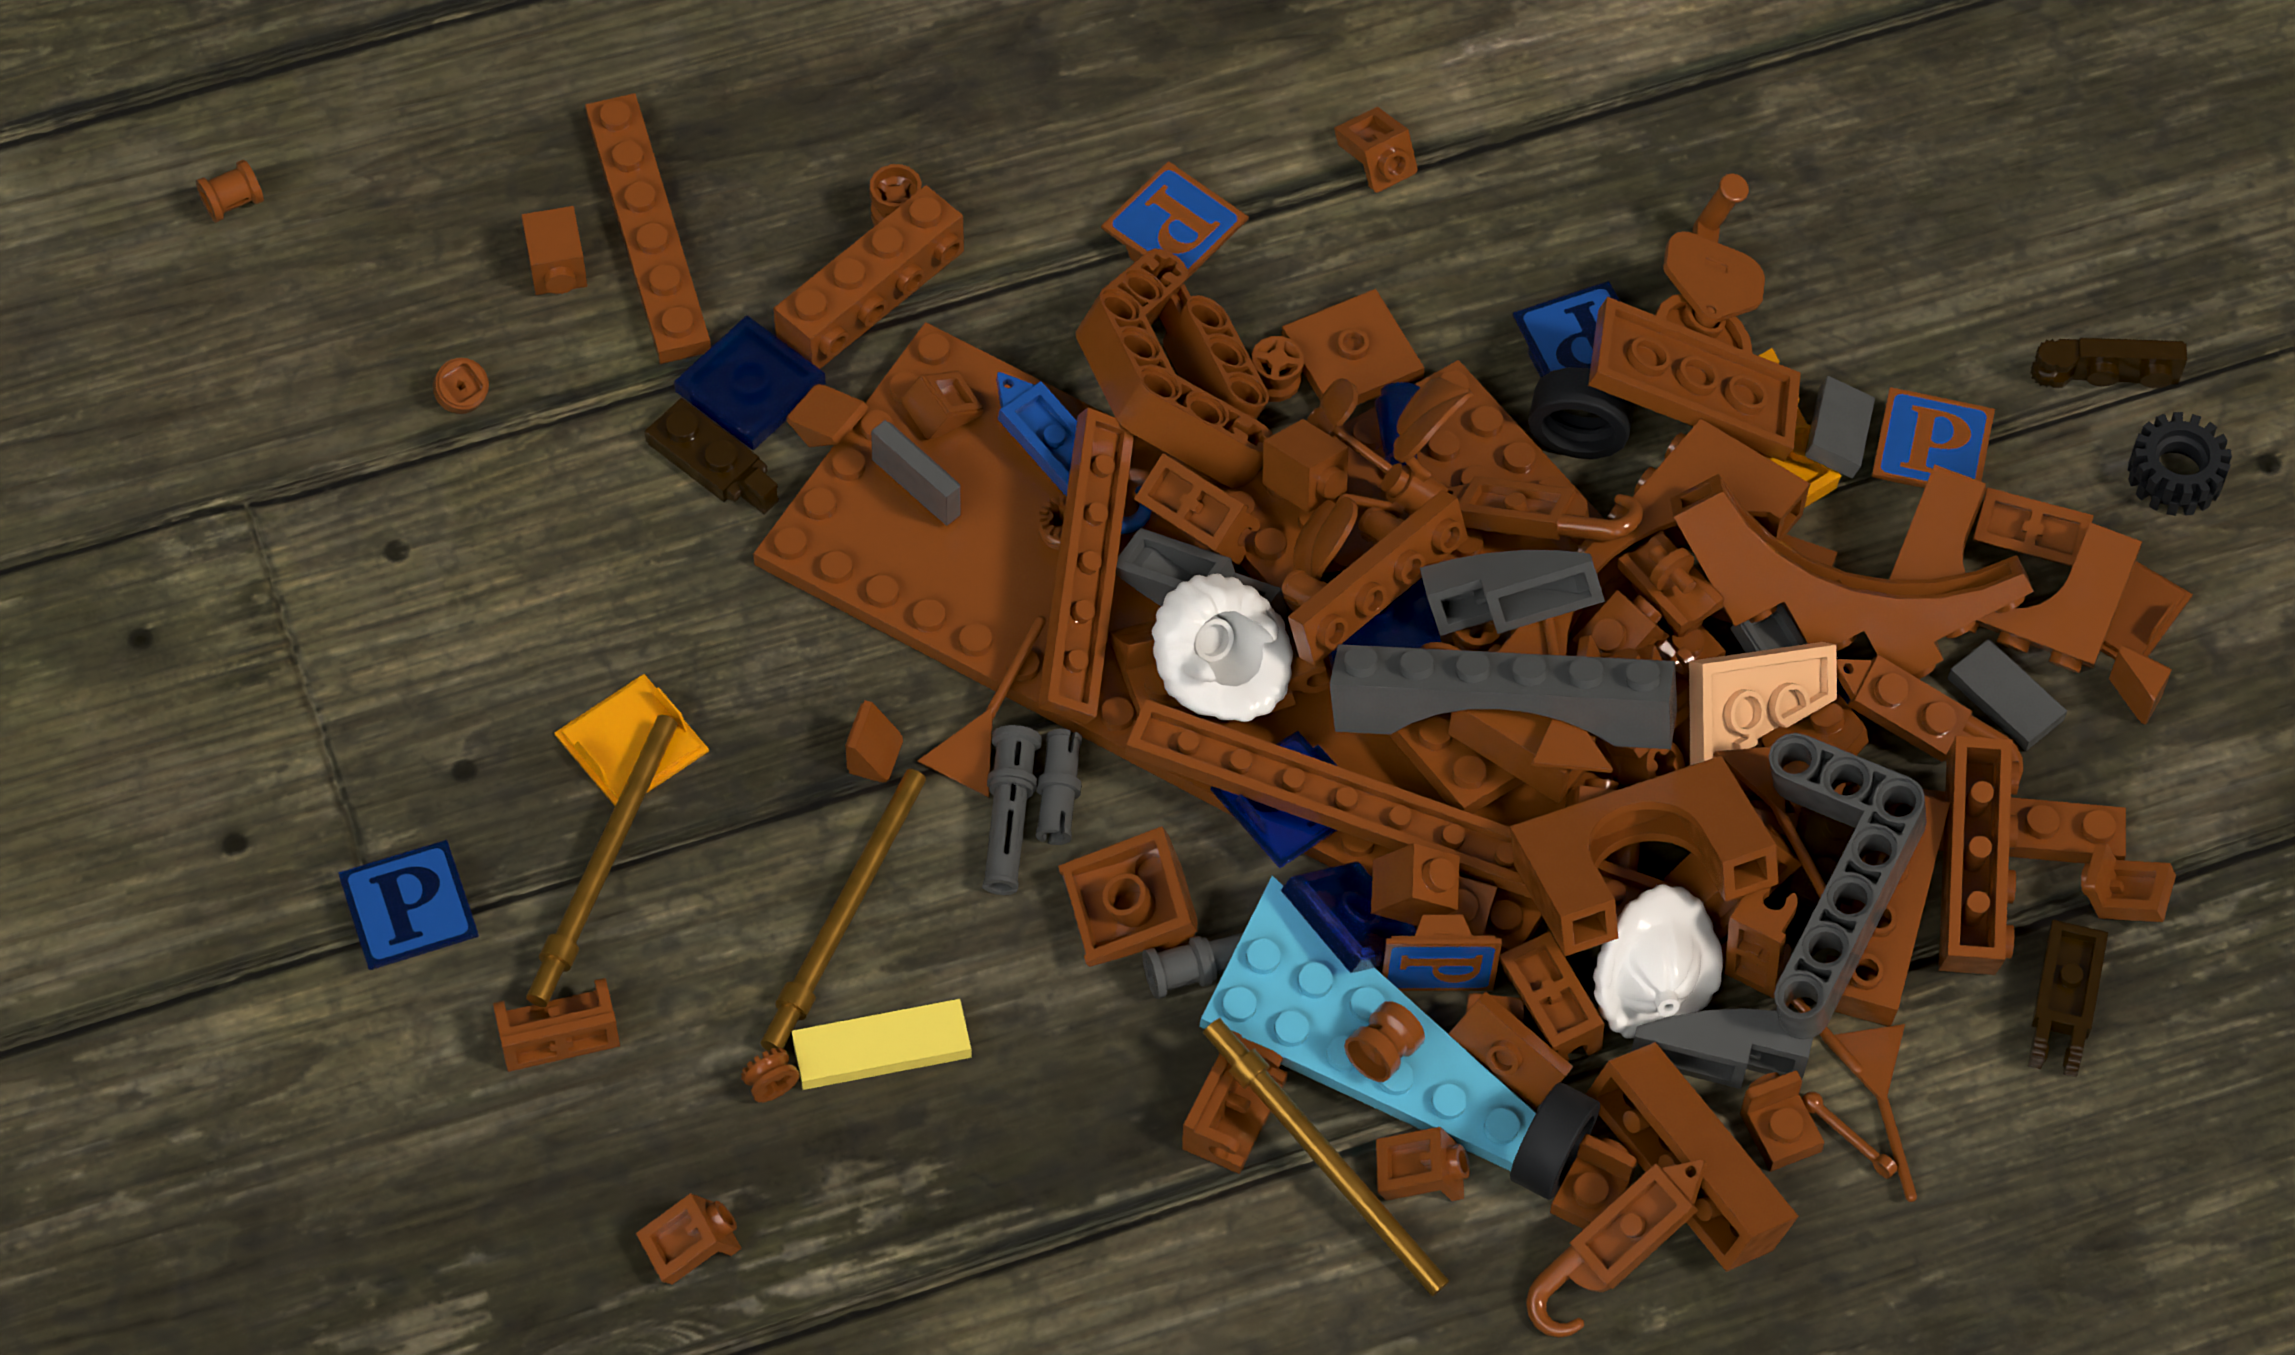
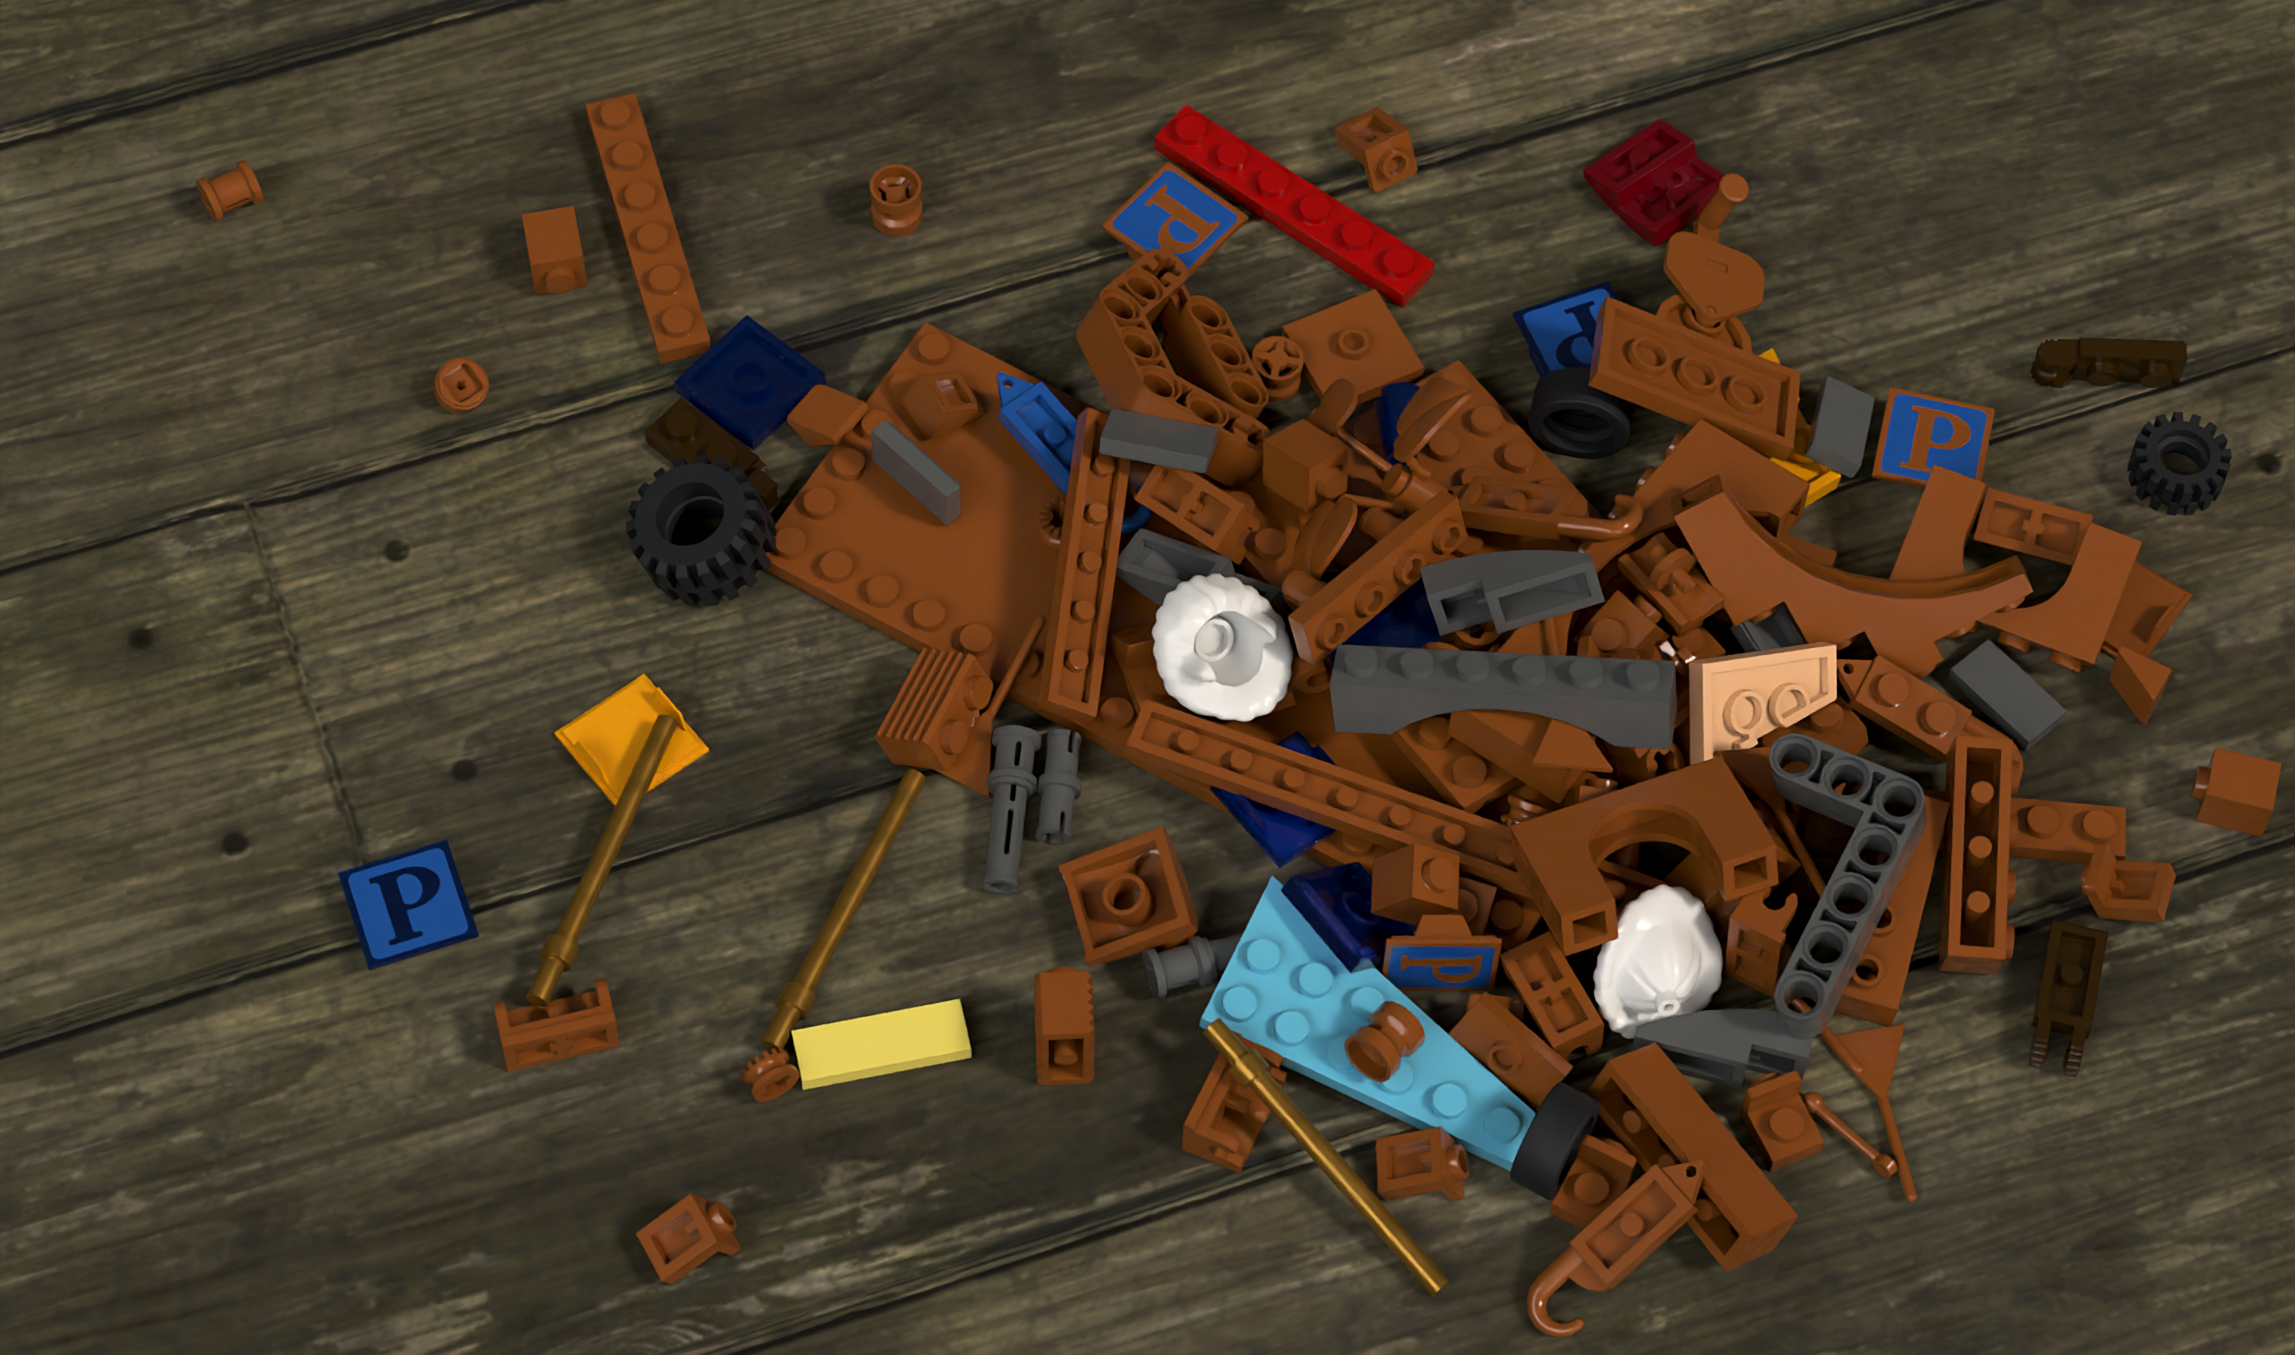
dark orange brick [774,185,964,374] -> none
dark orange slope [845,700,903,783] -> none
none -> black tyre [626,456,776,607]
none -> dark orange brick [874,647,993,771]
none -> dark orange brick [1034,966,1095,1086]
none -> dark grey tile [1099,408,1218,474]
none -> red plate [1154,104,1435,308]
none -> dark orange bush [1500,794,1556,826]
none -> dark red slope [1583,118,1725,248]
none -> dark orange brick [2190,747,2282,837]

